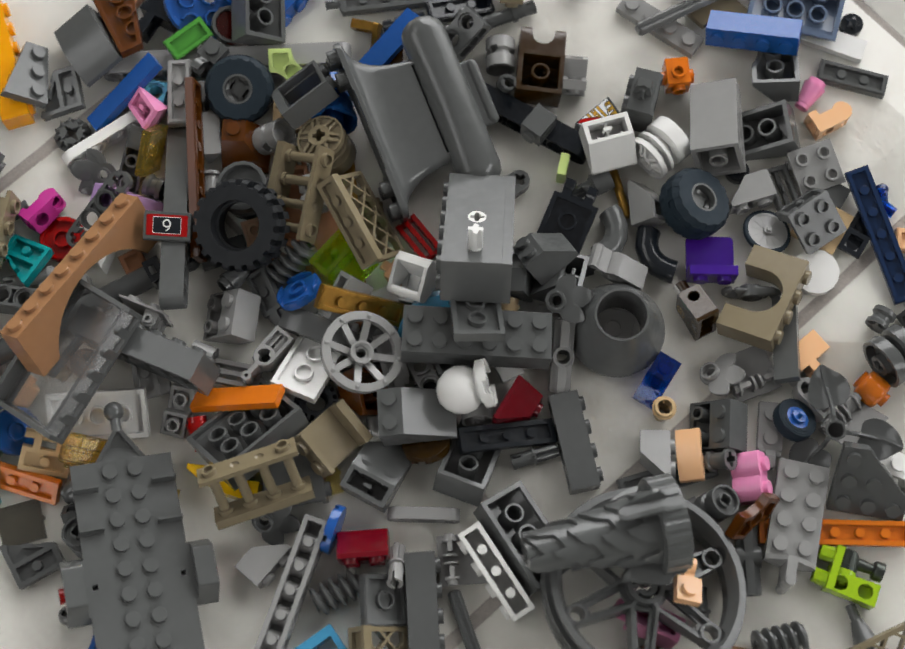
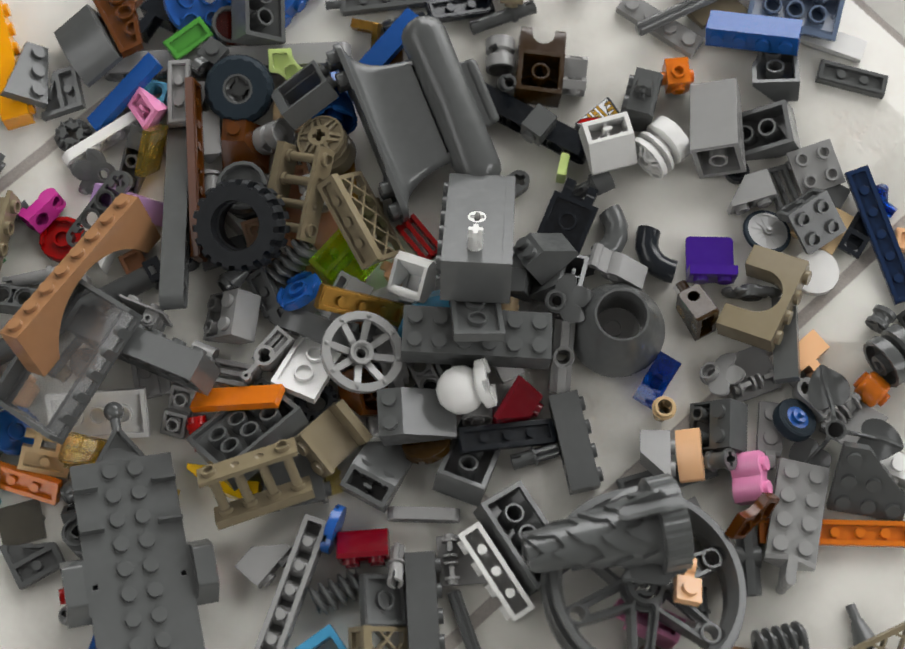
teal wing [5,234,55,287] -> none
dark grey wheel [142,173,165,201] -> none
slope [143,210,195,243] -> none
dark grey plate [252,506,301,545] -> none
dark grey brick [445,6,492,61] -> none
pearl gold bar [608,169,630,219] -> none
light grey slope [627,180,666,227] -> none
black wheel [659,167,729,240] -> none
dark grey wheel [693,484,740,524] -> none
bright pink cone [795,76,826,112] -> none
light nougat leg [803,101,852,141] -> none
lime hips [810,545,886,610] -> none
black tile [839,13,863,37] -> none

